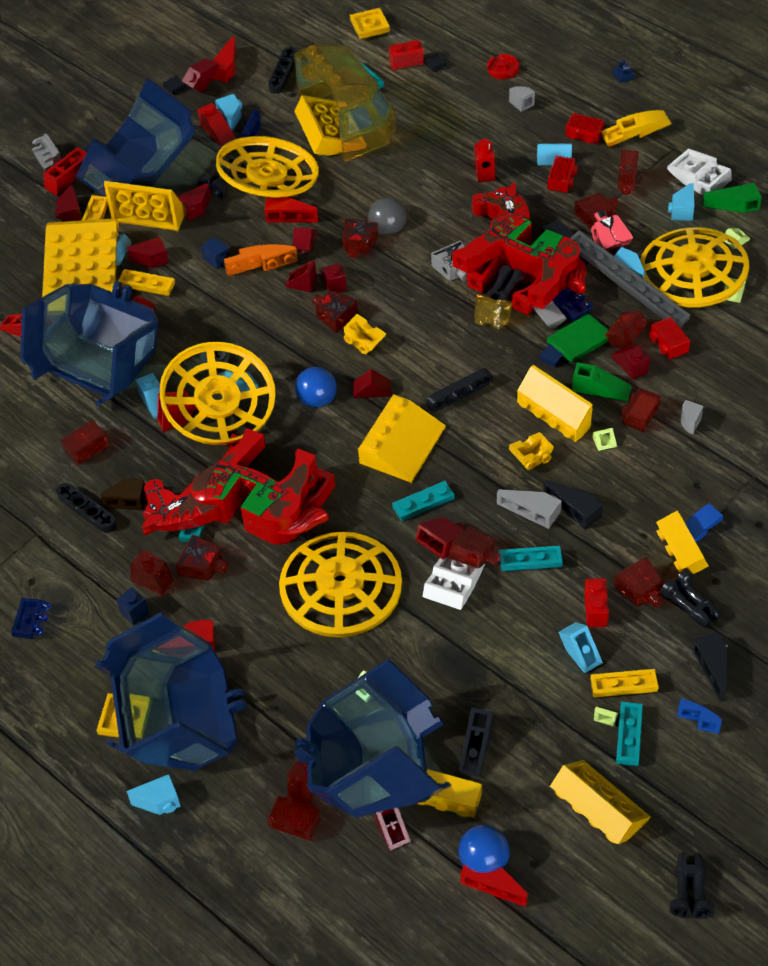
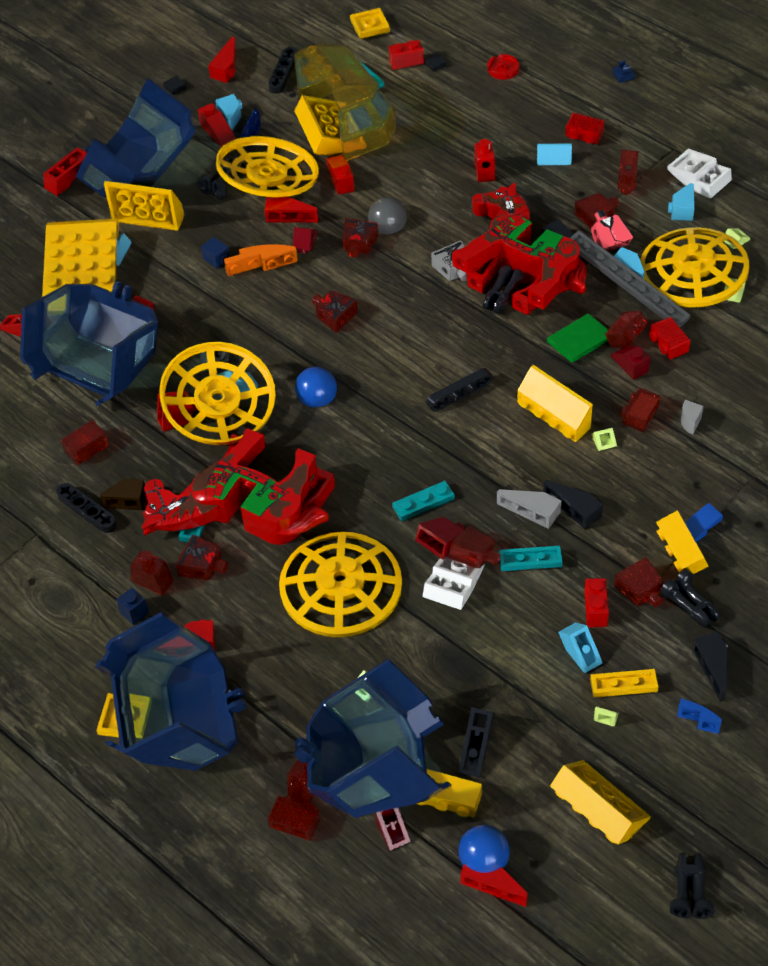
clear blue plate [11,598,51,639] -> none
light grey hinge [32,133,61,171] -> none
dark red slope [54,185,82,222] -> none
yellow plate [82,195,108,221] -> none
yellow plate [118,269,175,296] -> none
dark red slope [127,237,169,268] -> none
medium azure slope [127,774,181,815] -> none
medium azure slope [136,373,160,419] -> none
dark red slope [177,183,211,221] -> none
dark red slope [182,58,219,94] -> none
dark red slope [285,260,317,292] -> none
dark red slope [319,263,347,295] -> none
yellow cylinder [344,314,386,354] -> none
dark red slope [353,369,392,399] -> none
yellow slope [358,394,446,483] -> none
clear yellow cylinder [474,295,513,329] -> none
light grey brick [509,86,535,112] -> none
yellow cylinder [509,432,554,470] -> none
light grey slope [533,301,567,330] -> none
dark blue tile [539,344,564,367] -> none
red brick [547,155,578,193] -> none
clear blue plate [552,288,594,322] -> none
green slope [572,362,632,402] -> none
yellow slope [601,110,671,147] -> none
teal plate [616,702,643,766] -> none
green slope [702,183,762,213] -> none
none -> red slope [326,155,354,195]

